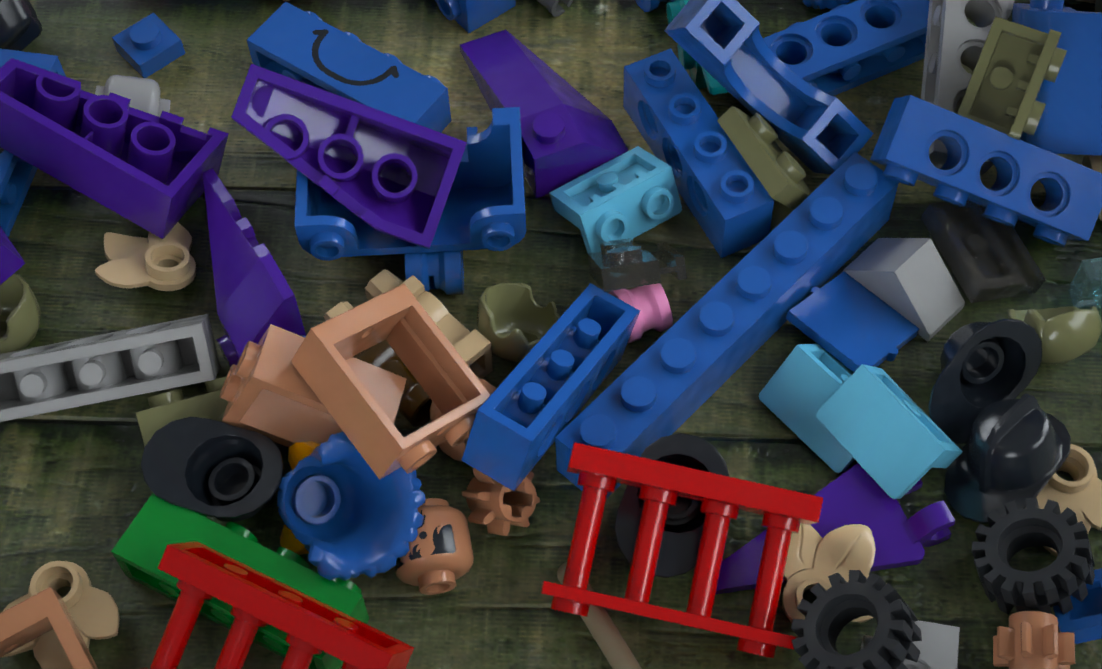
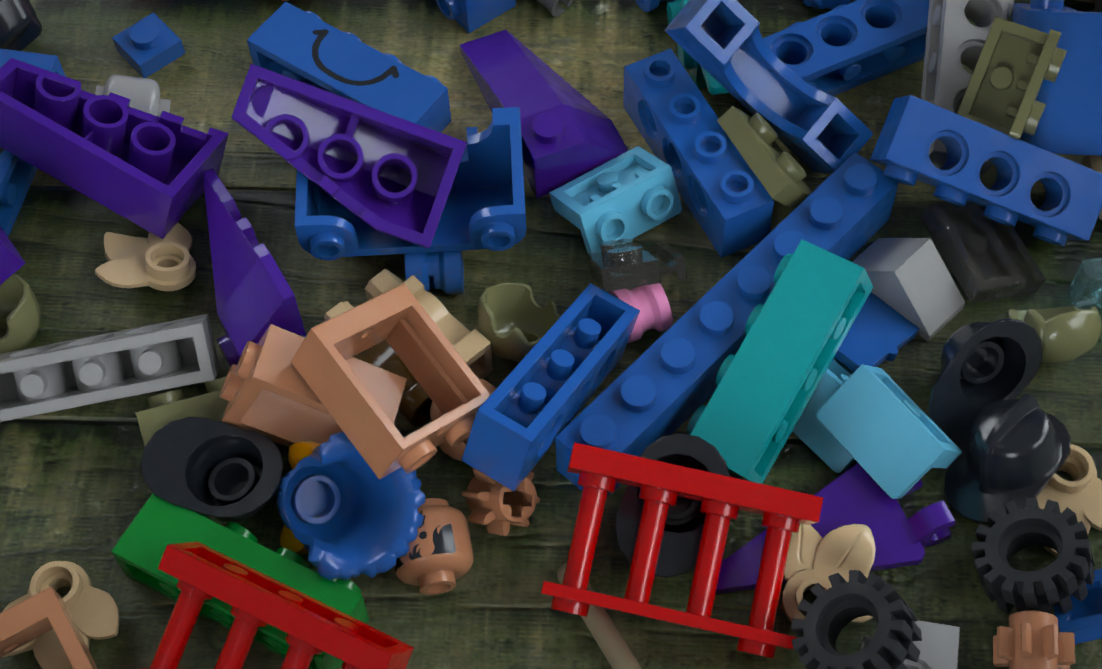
none -> teal brick [686,239,873,484]

